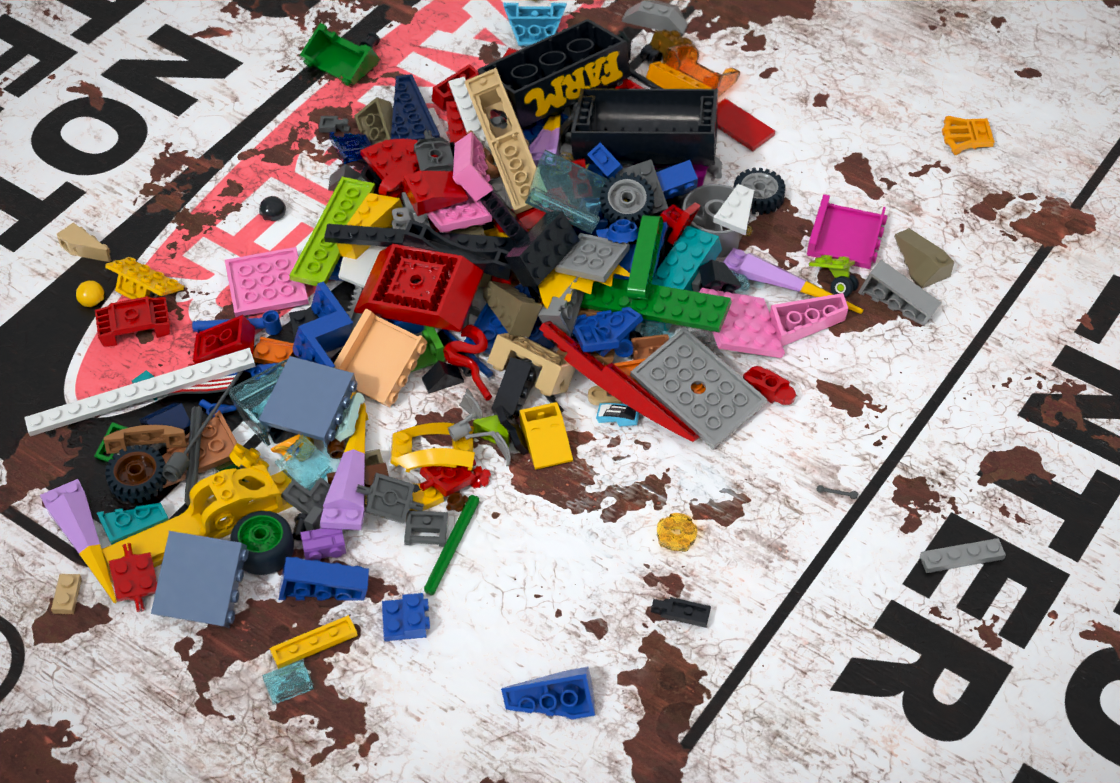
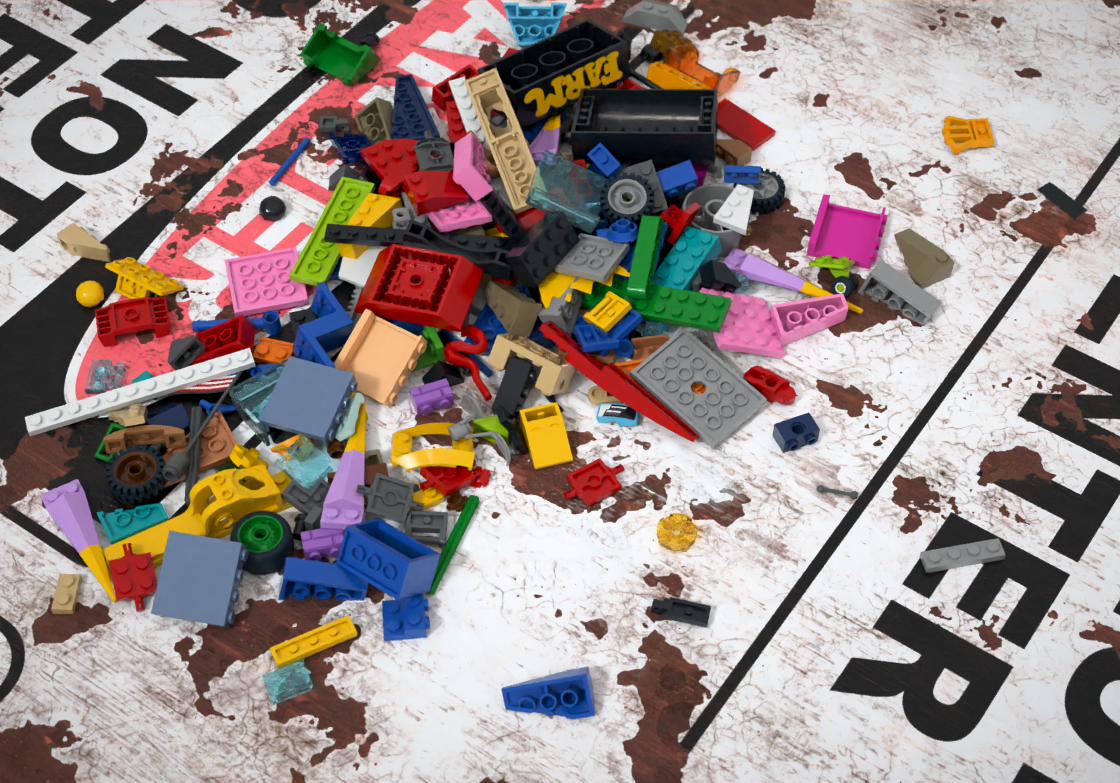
none -> clear light blue plate [85,359,126,394]
none -> tan wing [108,403,148,427]
none -> dark grey slope [167,335,206,371]
none -> blue bar [269,137,311,186]
none -> blue hose [336,518,440,601]
none -> medium lavender brick [409,378,454,416]
none -> red plate [563,458,625,507]
none -> yellow plate [583,291,632,333]
none -> medium nougat slope [716,139,752,166]
none -> blue bracket [724,165,761,184]
none -> dark blue brick [772,412,820,453]
none -> black sticker [1037,182,1087,219]

